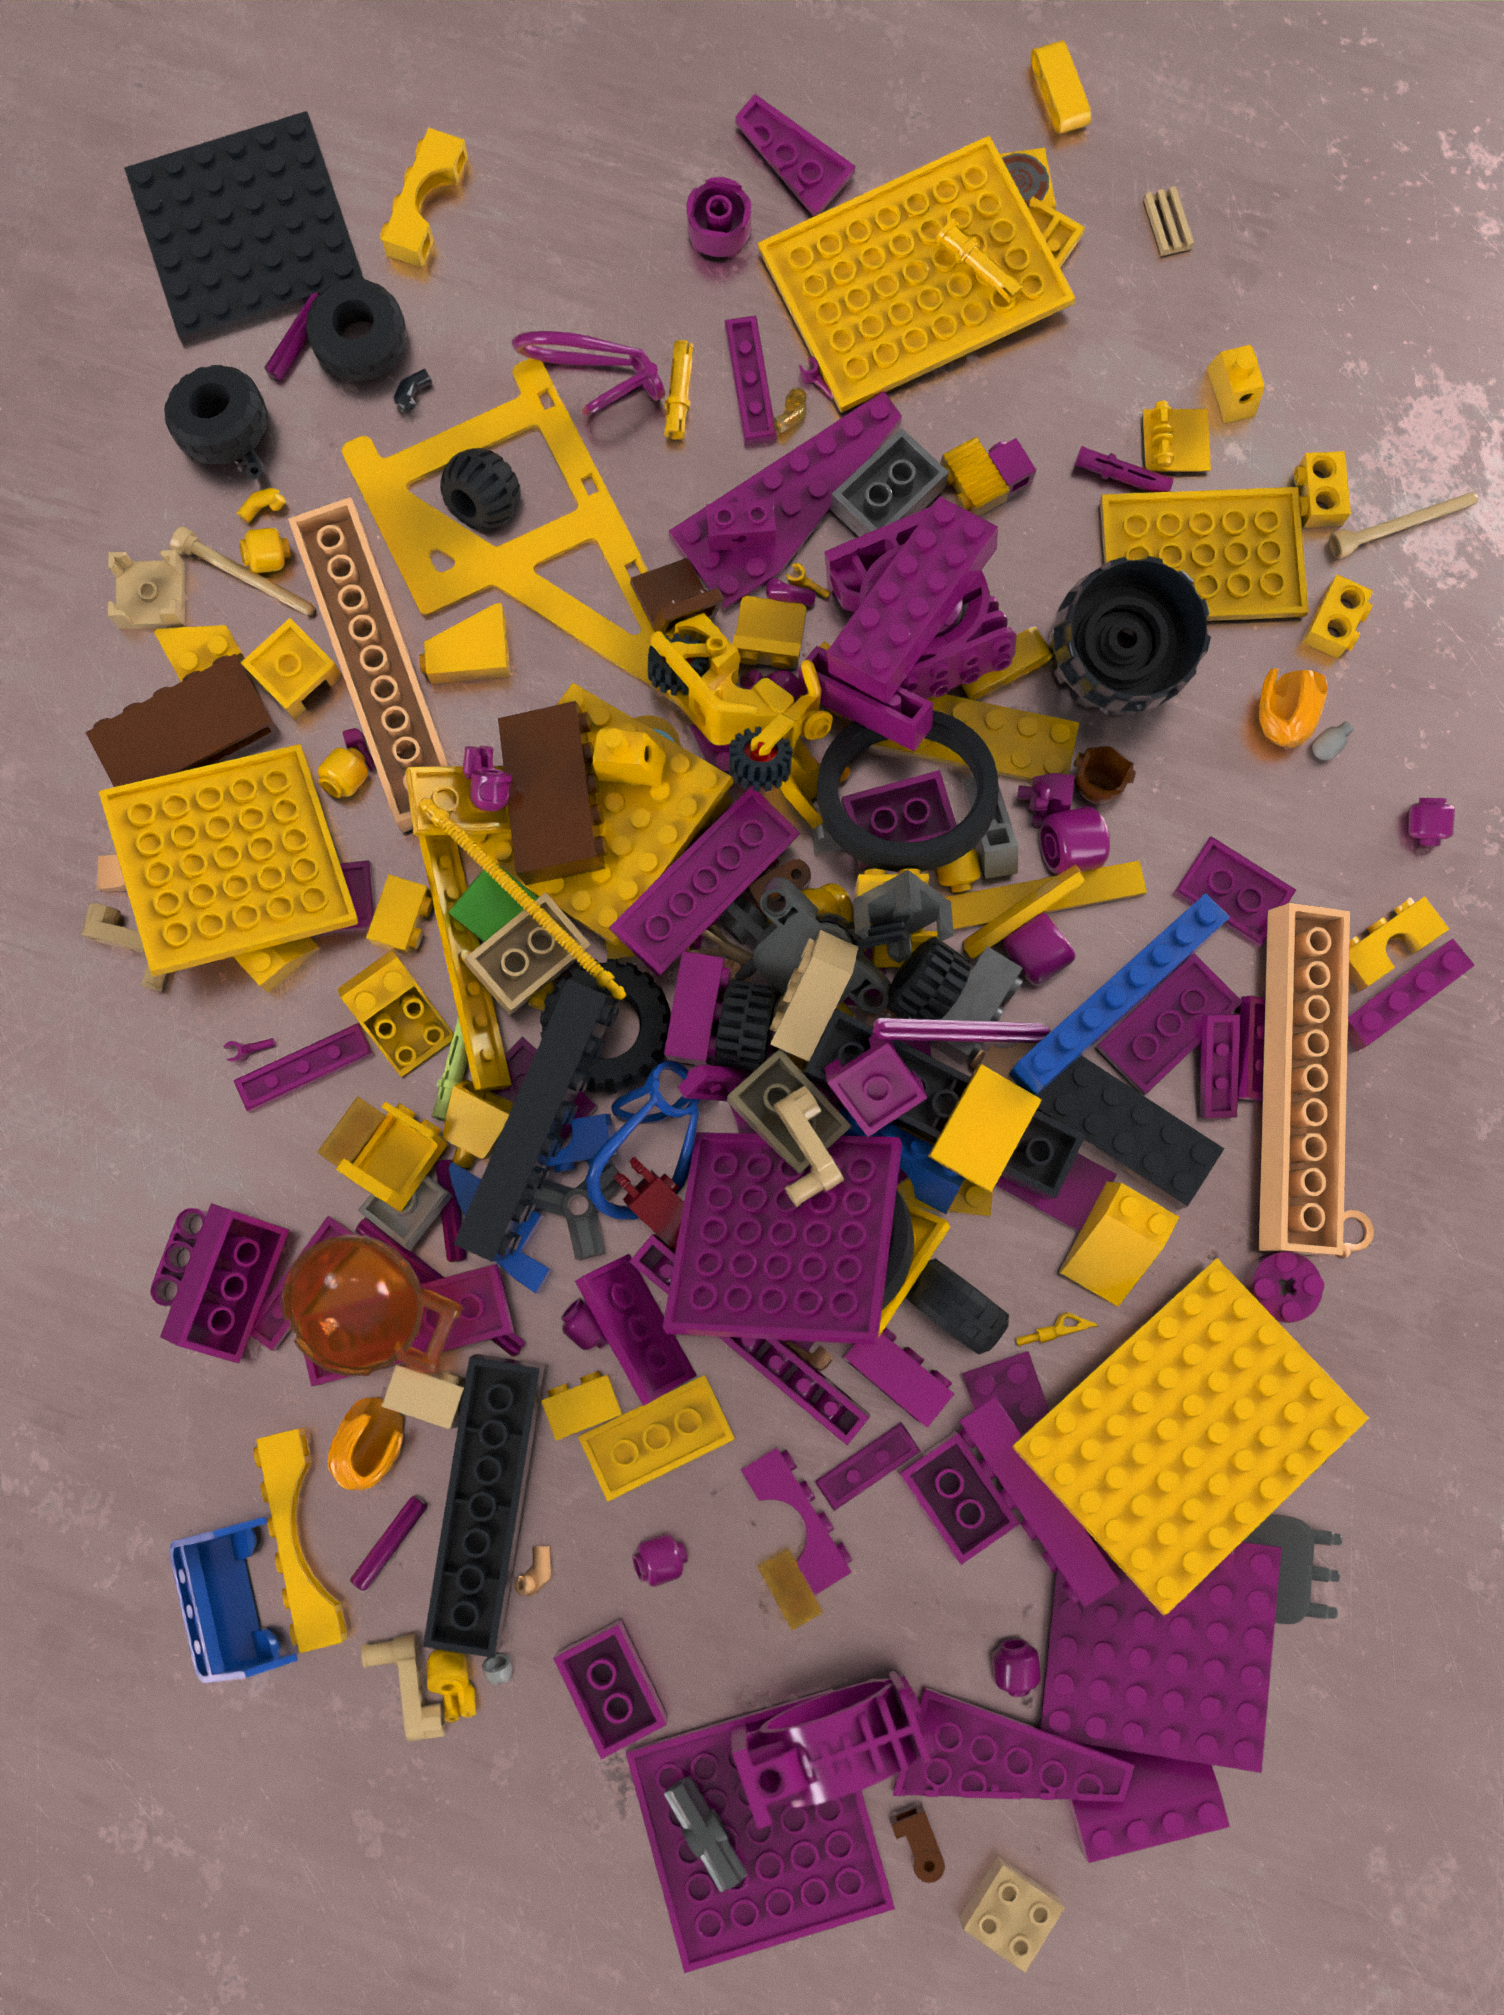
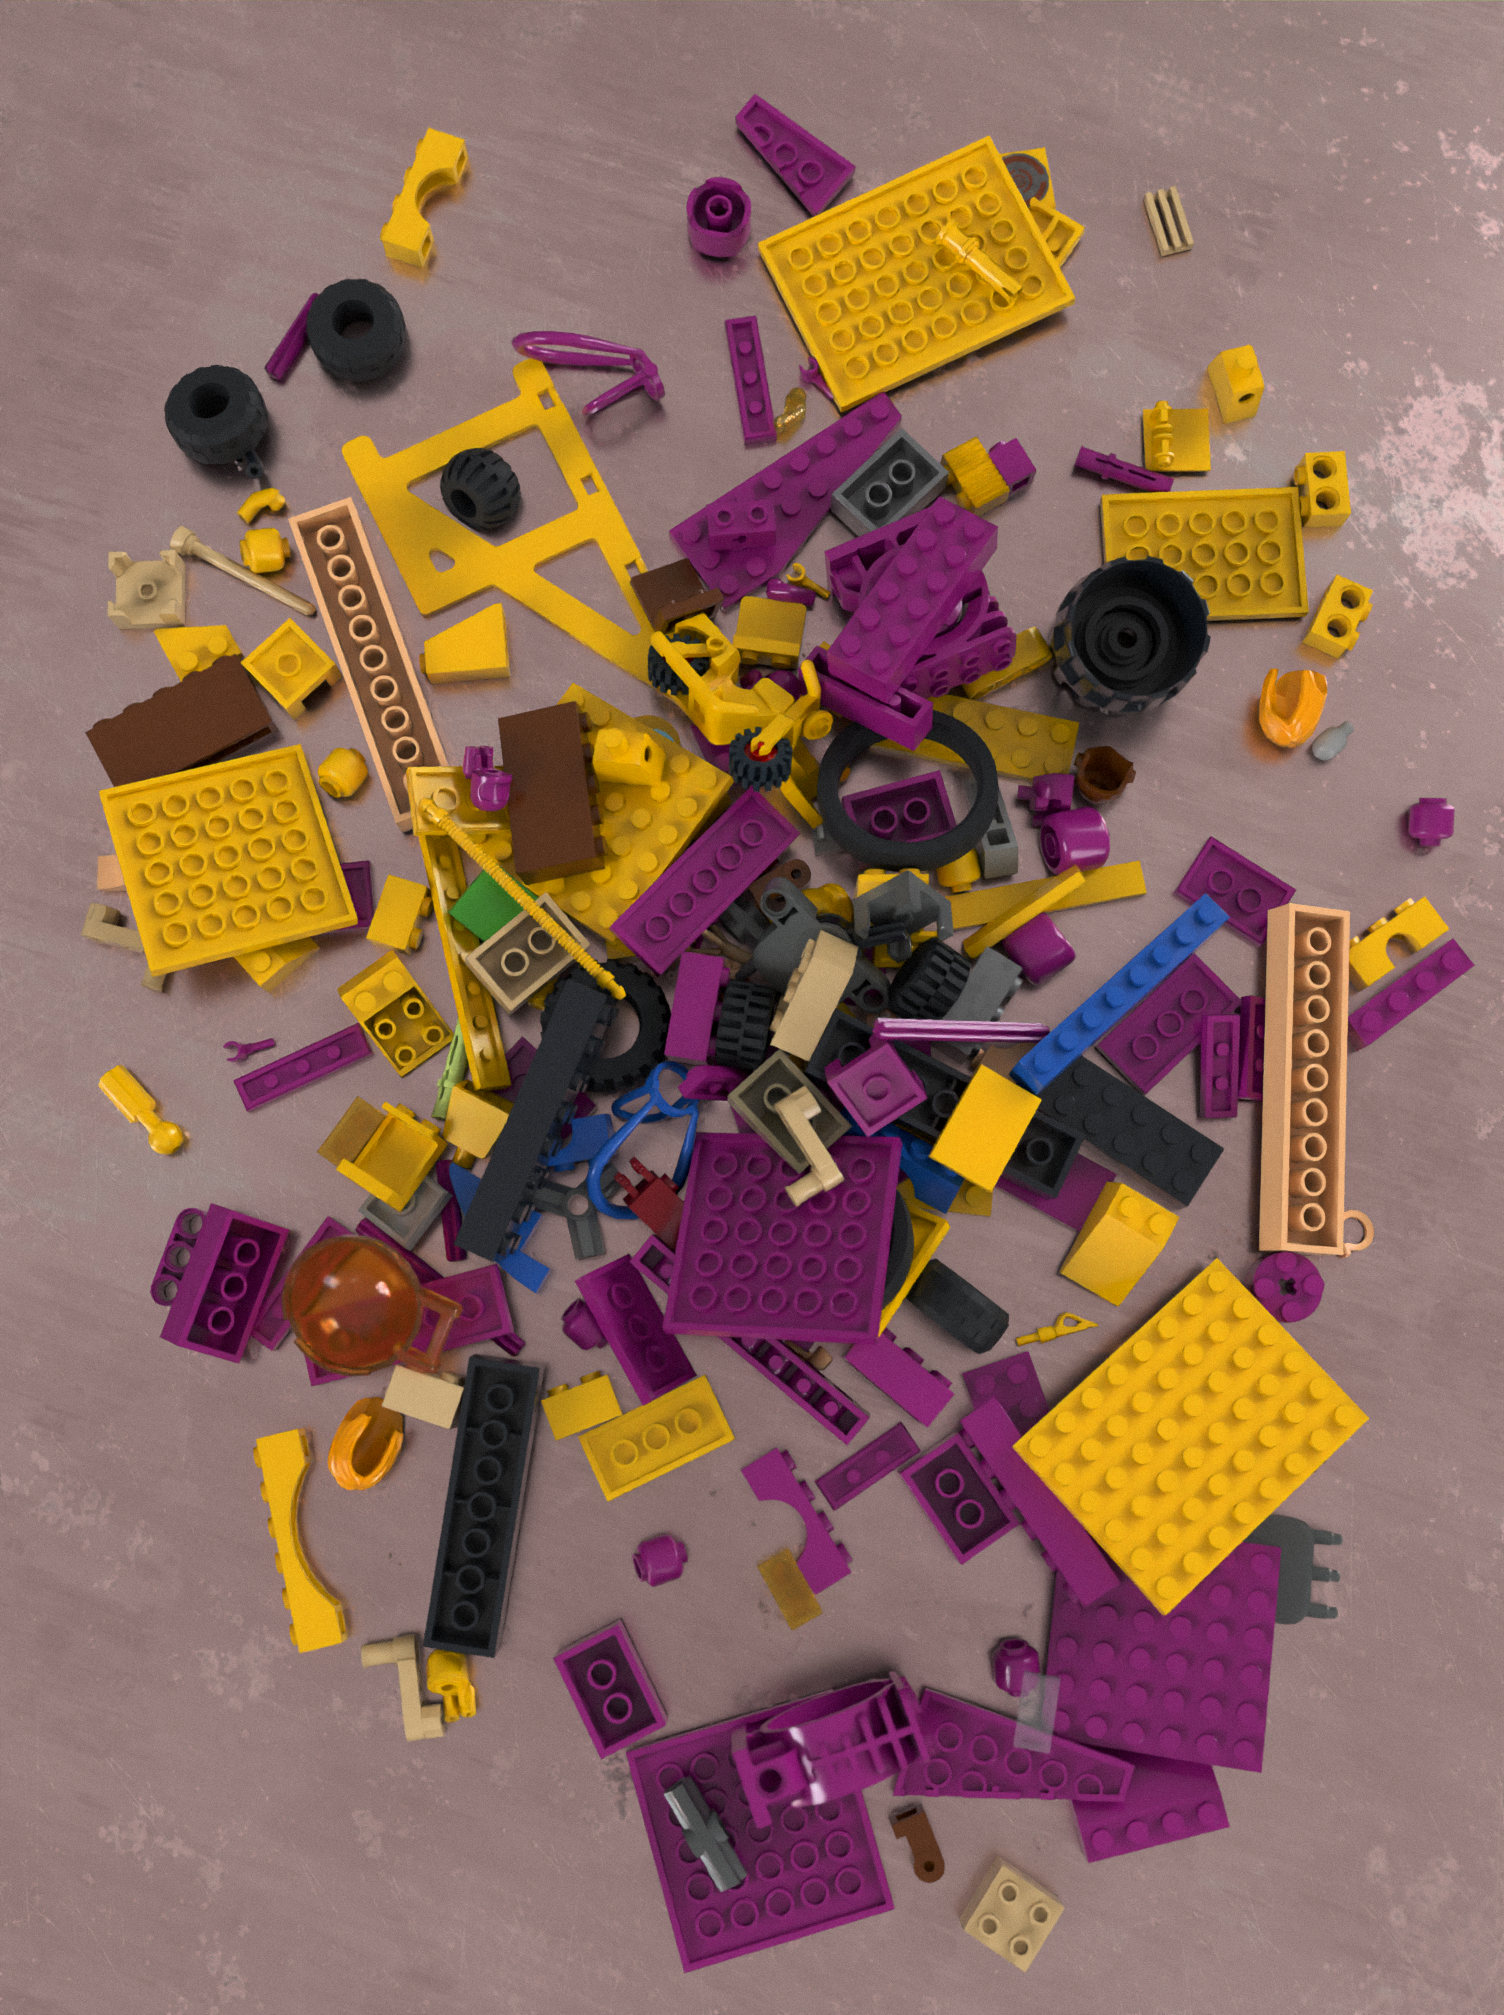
black plate [124,111,364,343] -> none
blue windscreen [170,1517,298,1683] -> none
magenta hand [342,728,376,772] -> none
magenta axle [350,1496,427,1591] -> none
black arm [394,368,432,413] -> none
light grey hinge [482,1654,512,1687] -> none
light nougat arm [515,1546,551,1596] -> none
yellow pin [664,340,694,440] -> none
yellow beam [1030,40,1091,134] -> none
tan piece [1329,492,1478,559] -> none
none -> yellow piece [98,1065,183,1154]
none -> clear tile [1013,1671,1061,1754]

